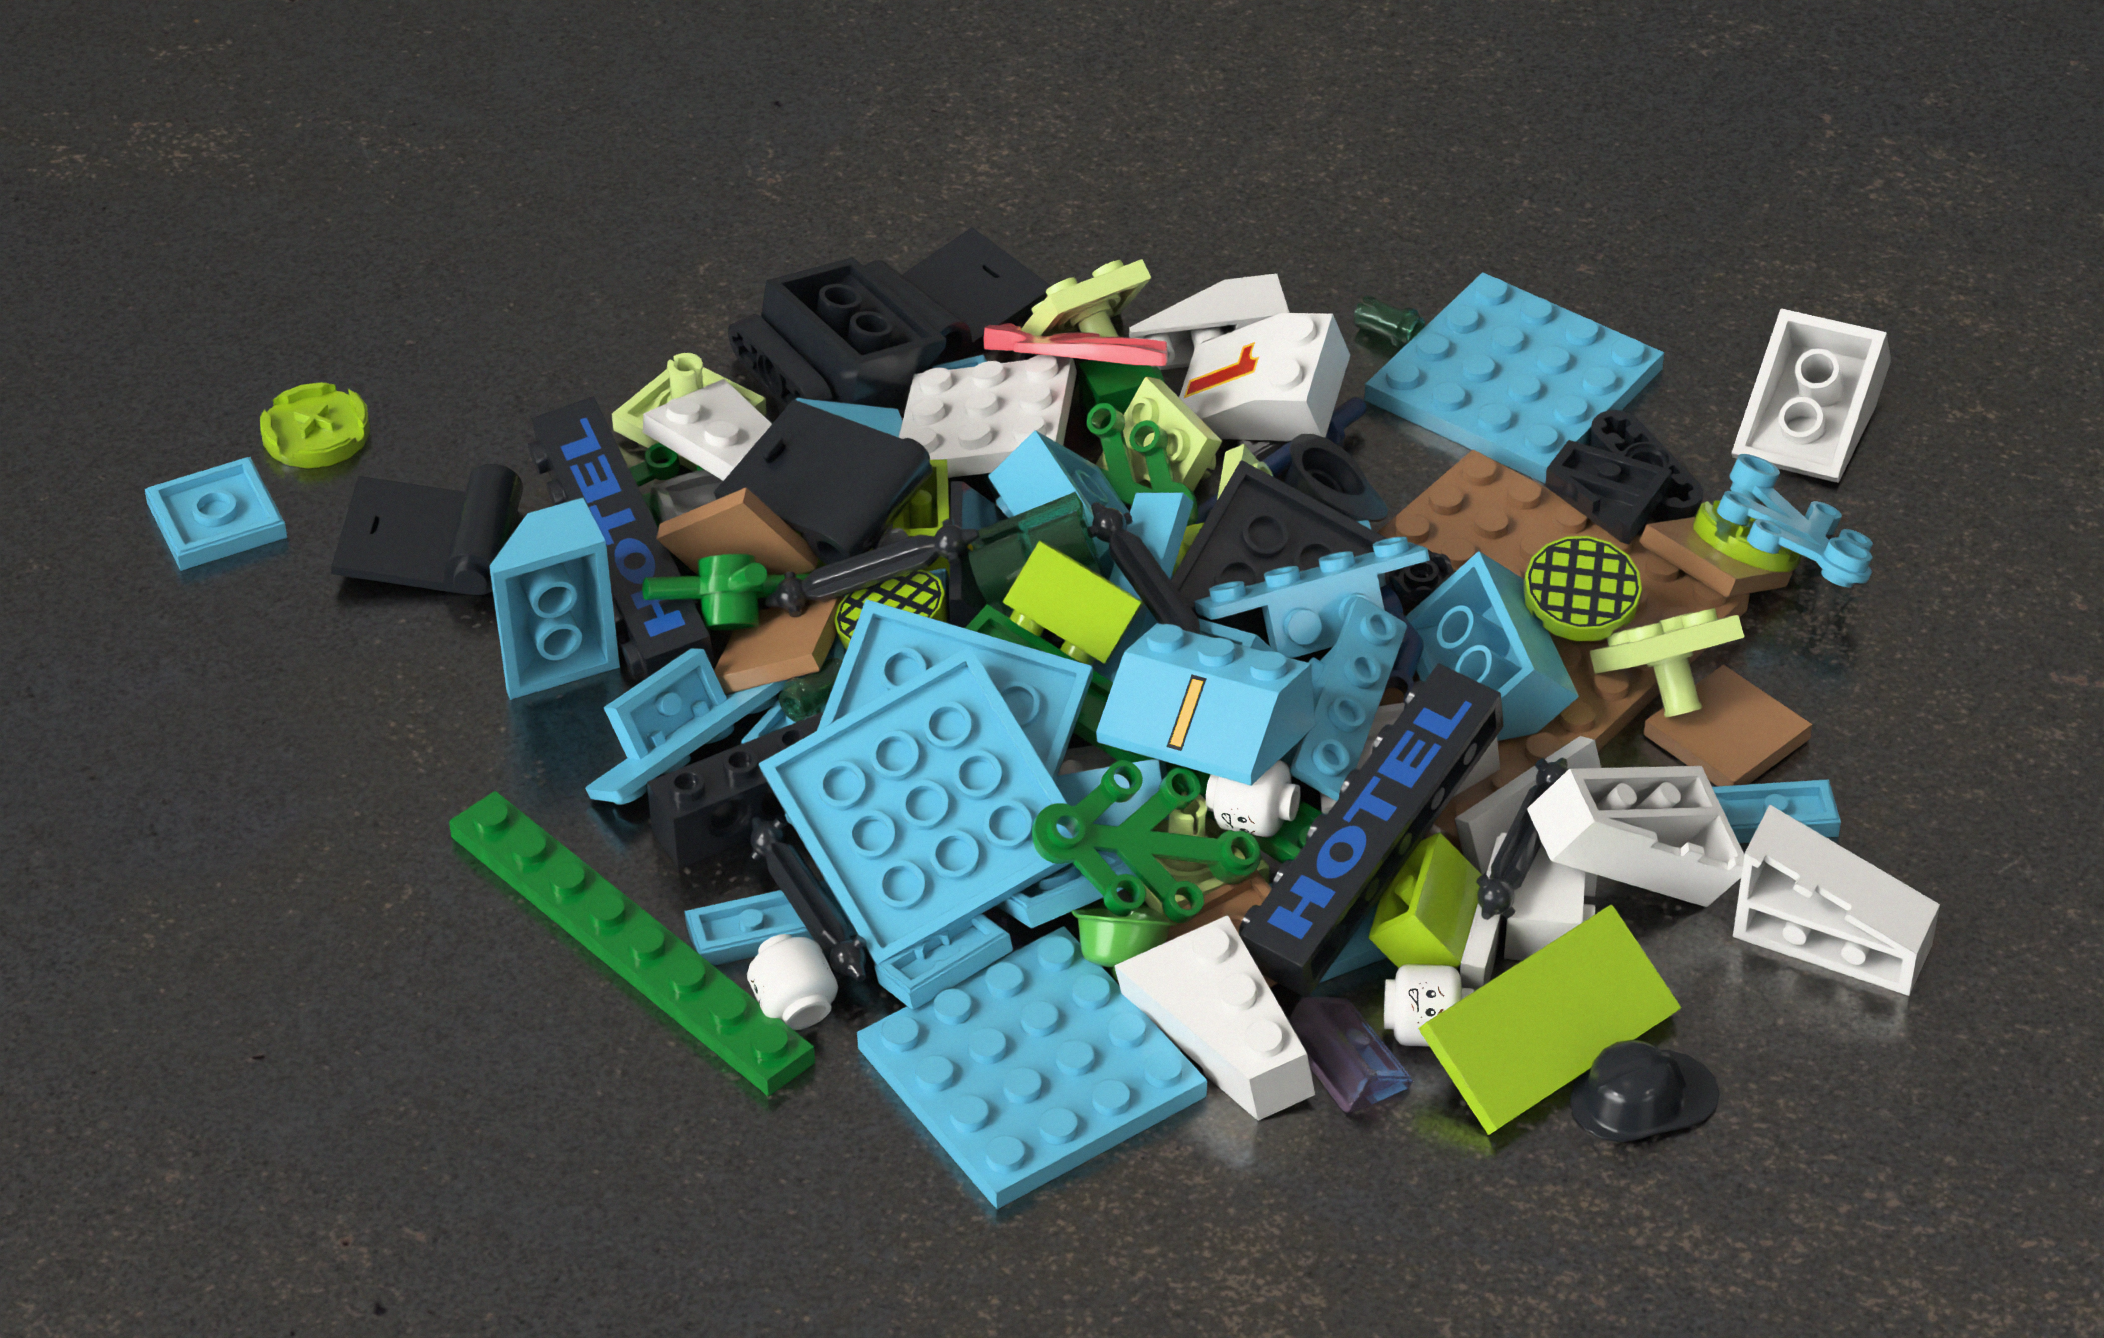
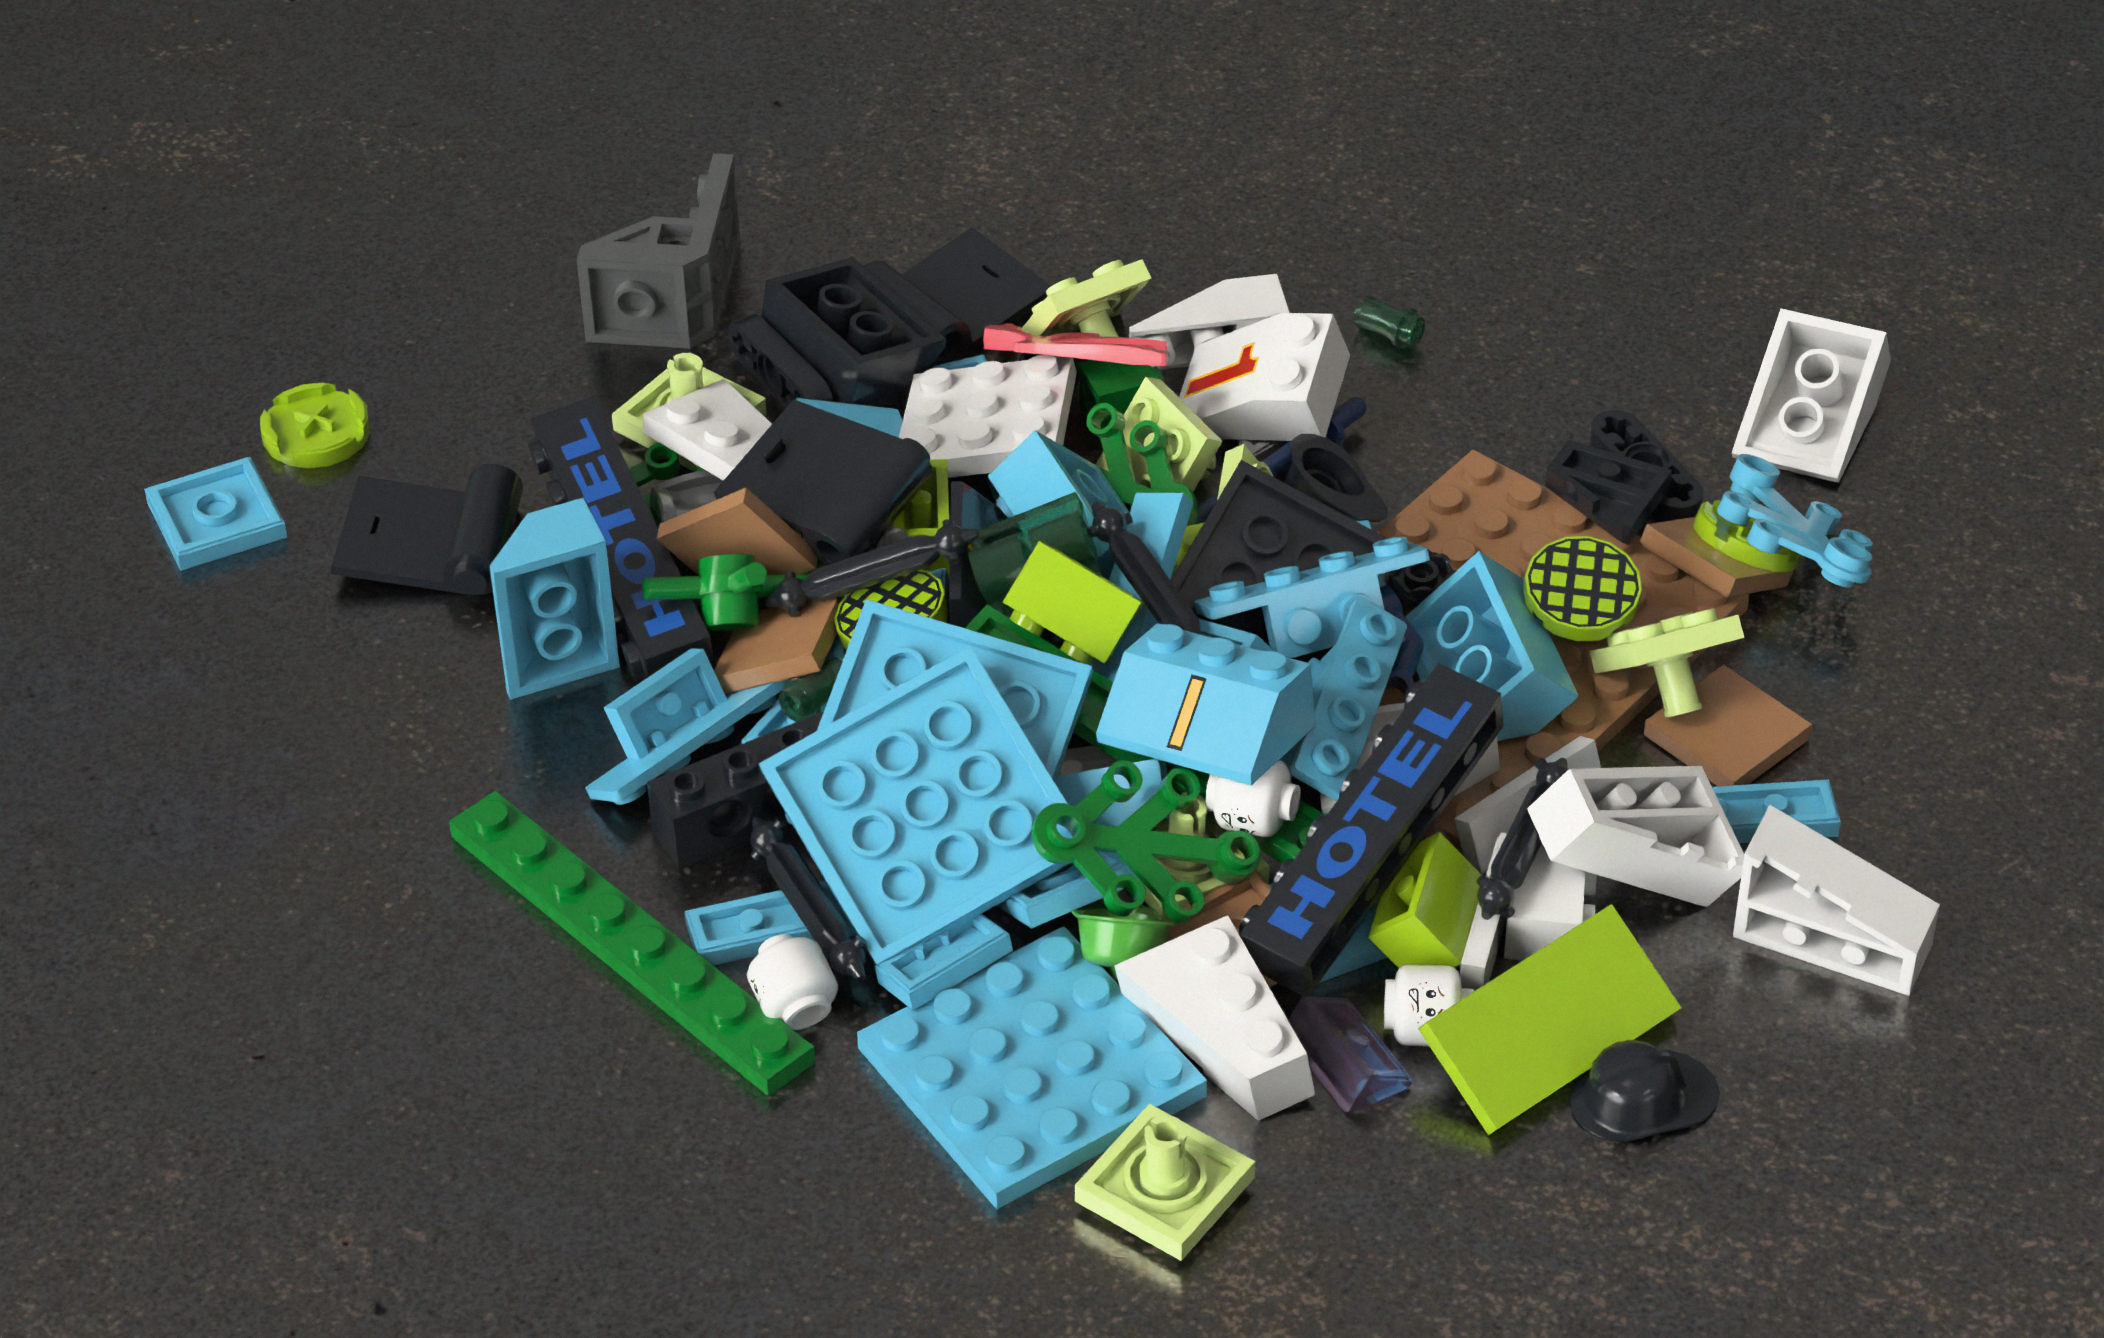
medium azure plate [1364,272,1664,484] -> none
none -> dark grey bracket [577,153,740,349]
none -> yellowish green plate [1075,1104,1255,1261]

